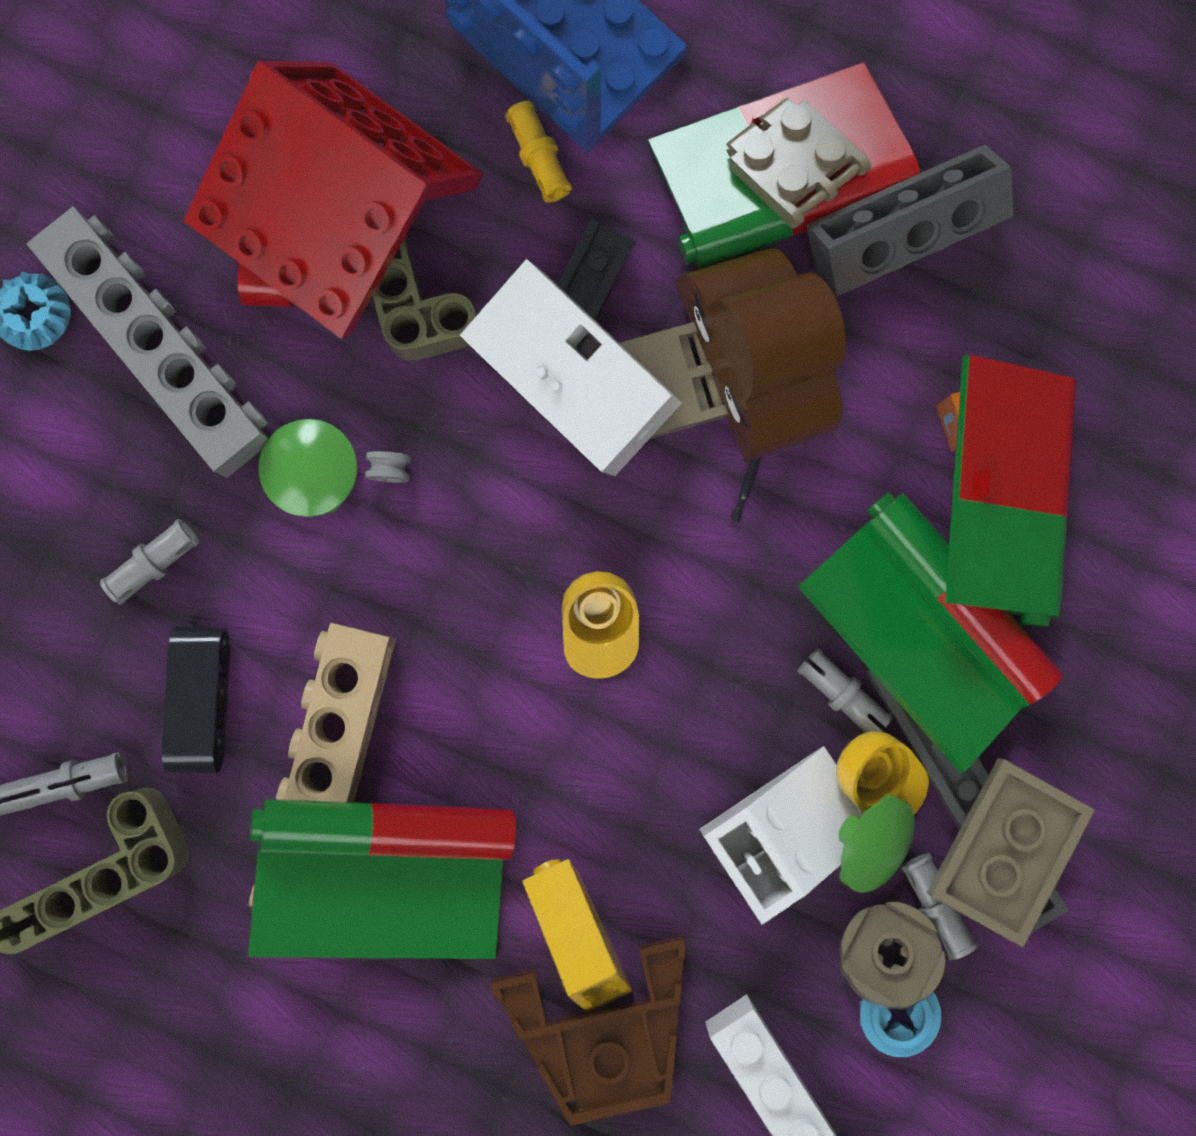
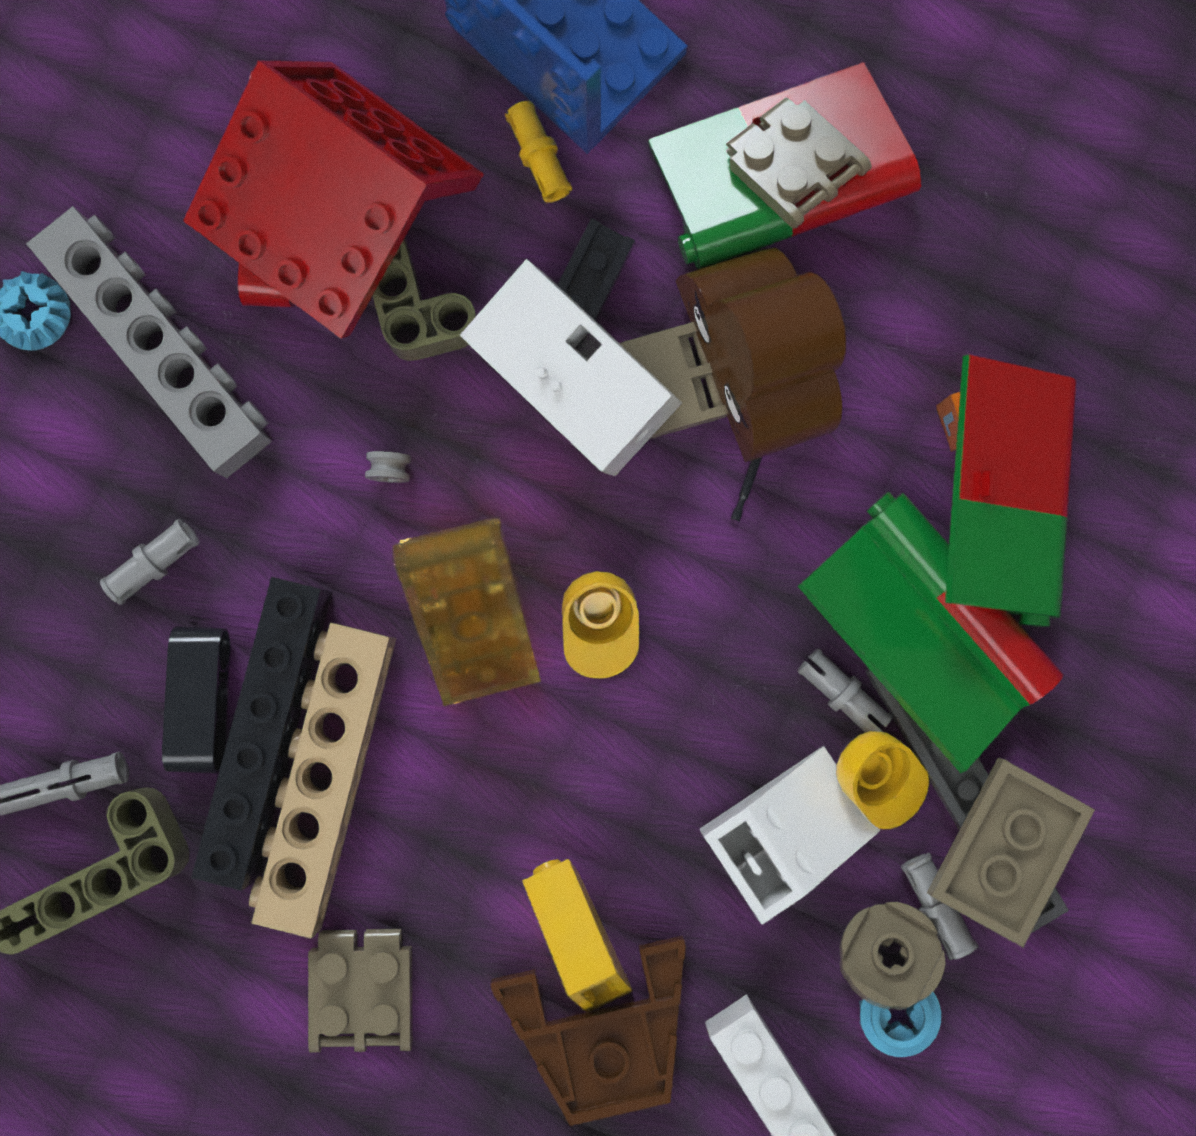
green door [248,799,516,959] -> none
bright green dish [259,419,357,517] -> none
dark grey brick [807,144,1013,297] -> none
bright green dish [839,794,915,893] -> none
none -> black brick [191,577,332,891]
none -> dark tan plate [308,929,413,1053]
none -> clear yellow brick [393,516,541,706]

